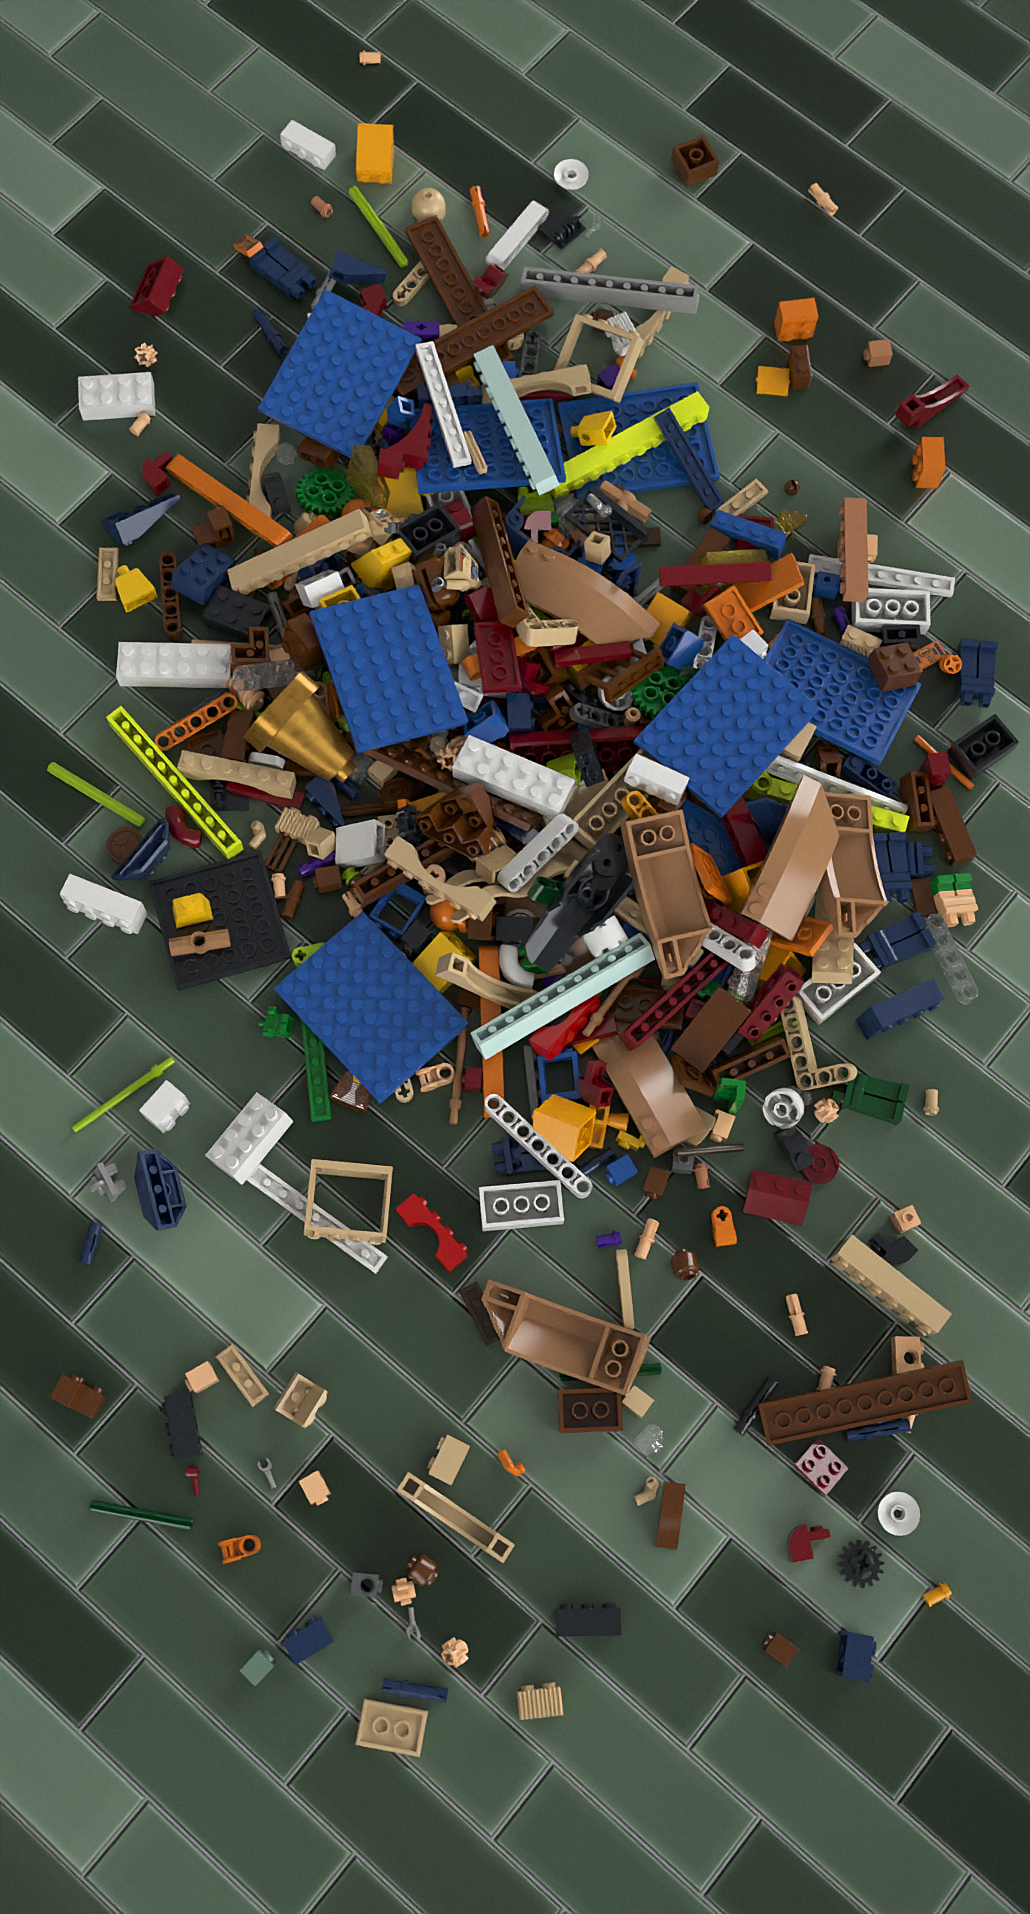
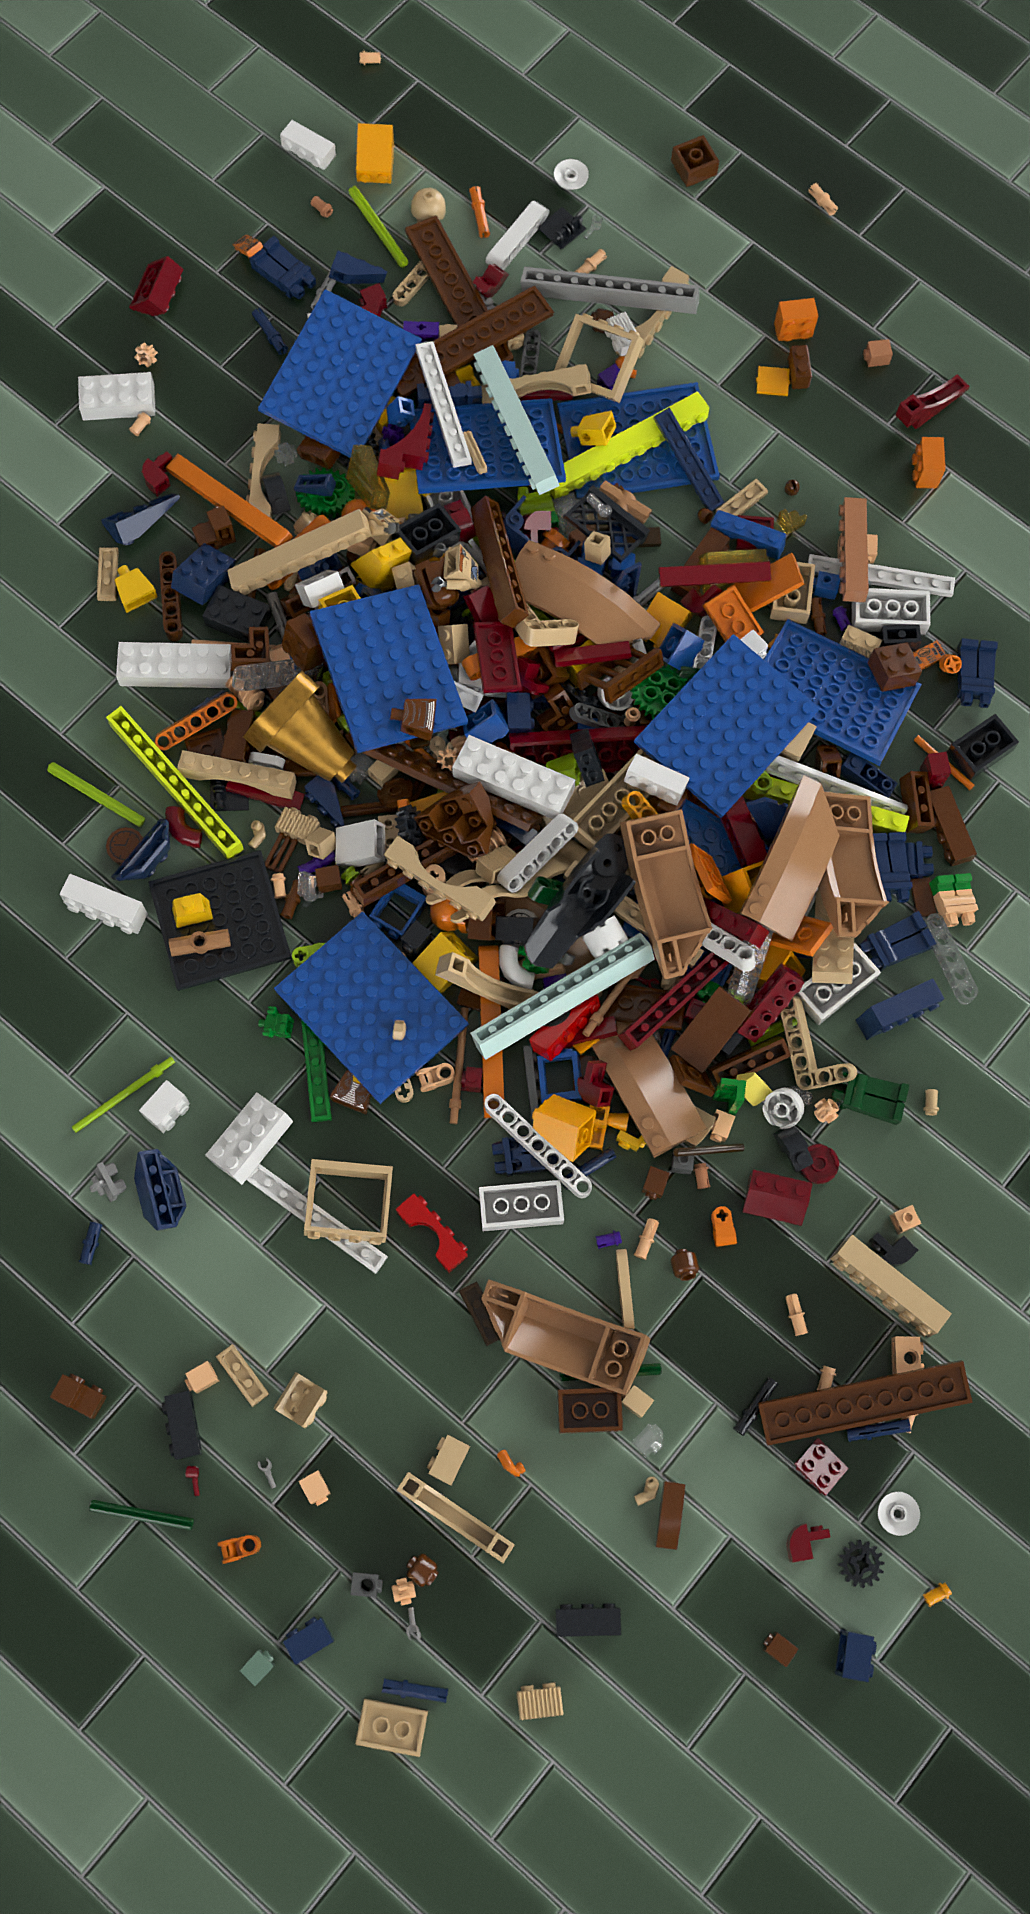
light nougat gear [442,1637,468,1668] -> none
blue brick [605,1154,638,1187] -> none
none -> dark blue slope [294,474,336,496]
none -> clear bracket [297,871,324,901]
none -> reddish brown torso [390,699,437,741]
none -> tan tile [393,1020,406,1040]
none -> light yellow slope [736,1072,773,1106]

